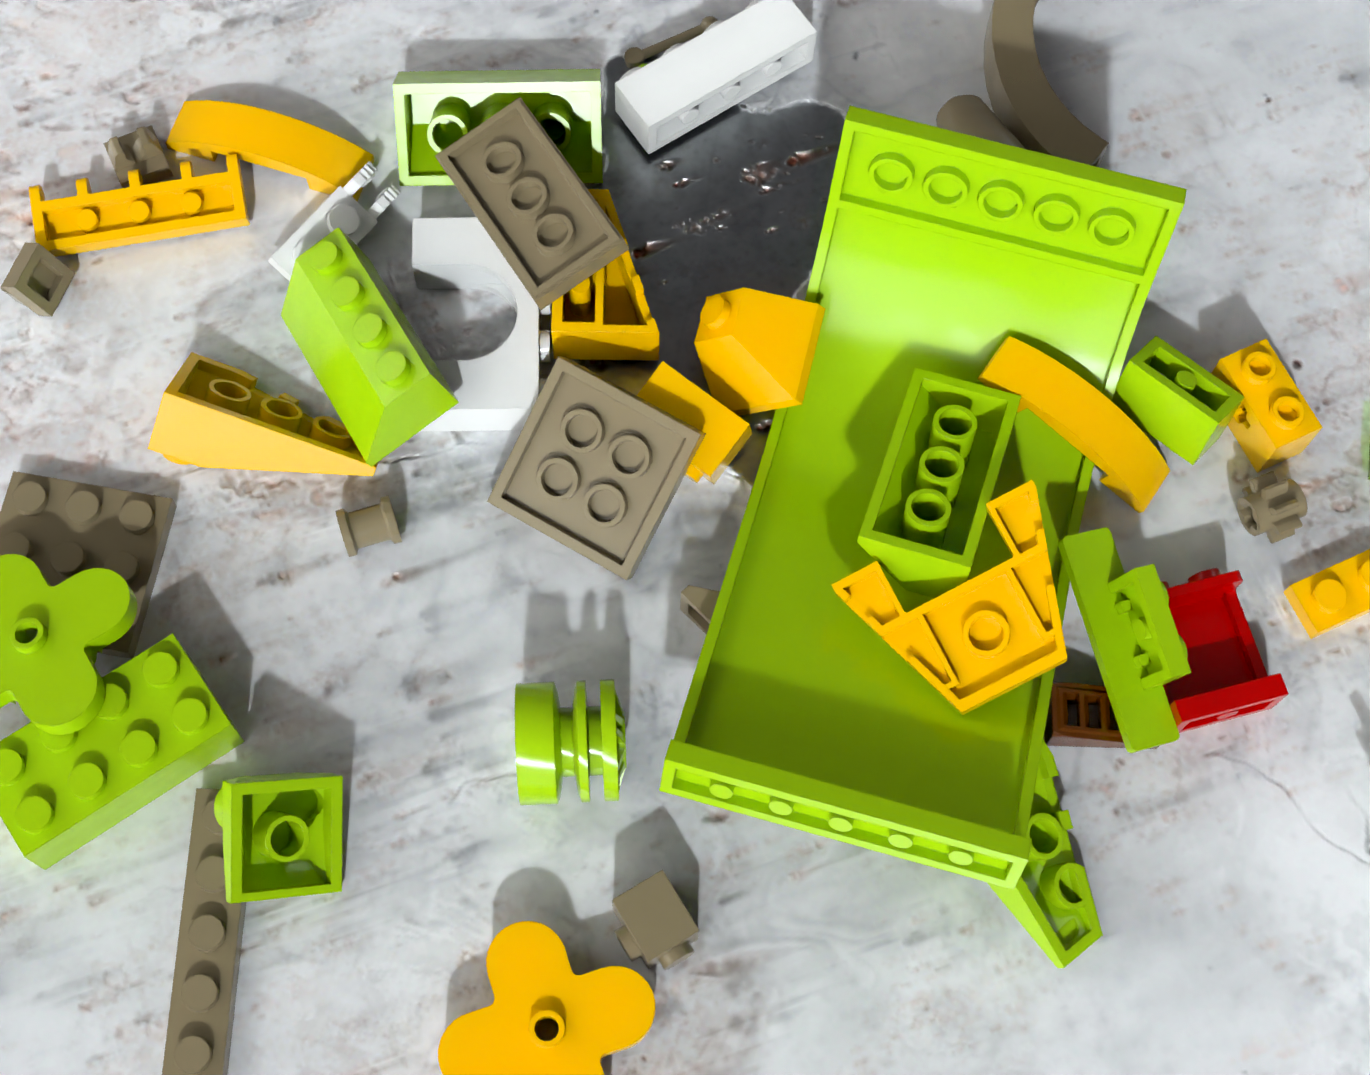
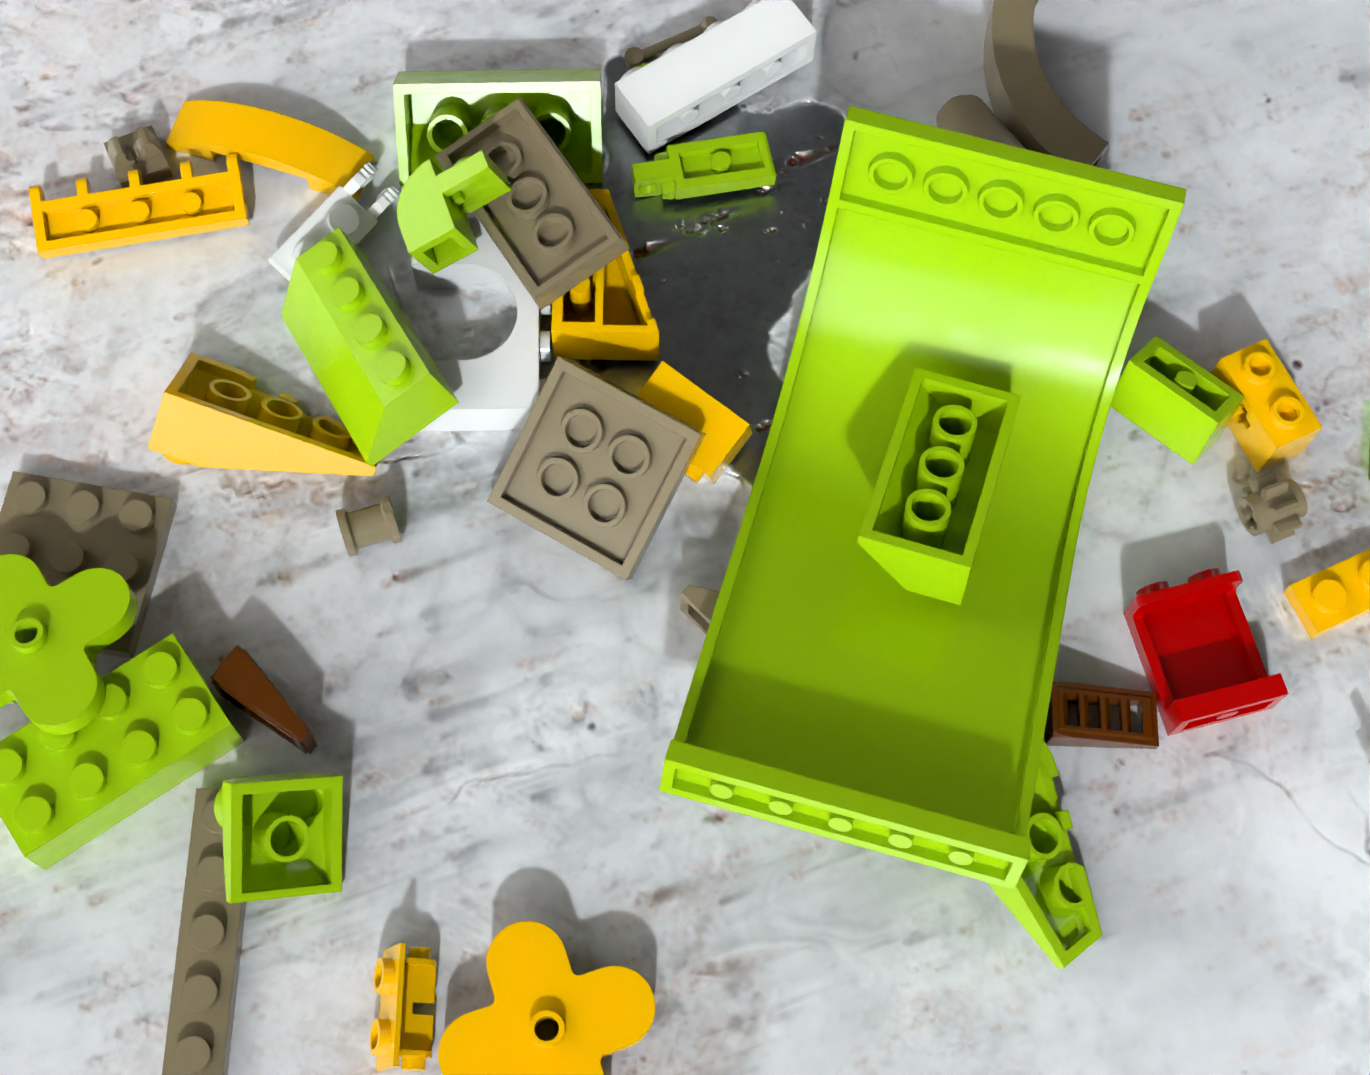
dark tan tile [0,242,75,317] -> none
lime wheel [515,679,627,805] -> none
dark tan brick [612,869,699,970] -> none
yellow slope [694,287,825,416] -> none
yellow wing [831,480,1067,715] -> none
yellow slope [977,336,1170,513] -> none
lime bracket [1058,527,1192,753] -> none
none -> reddish brown slope [211,645,317,754]
none -> yellow hinge [369,943,437,1071]
none -> lime brick [397,150,511,274]
none -> lime hinge [631,131,776,200]

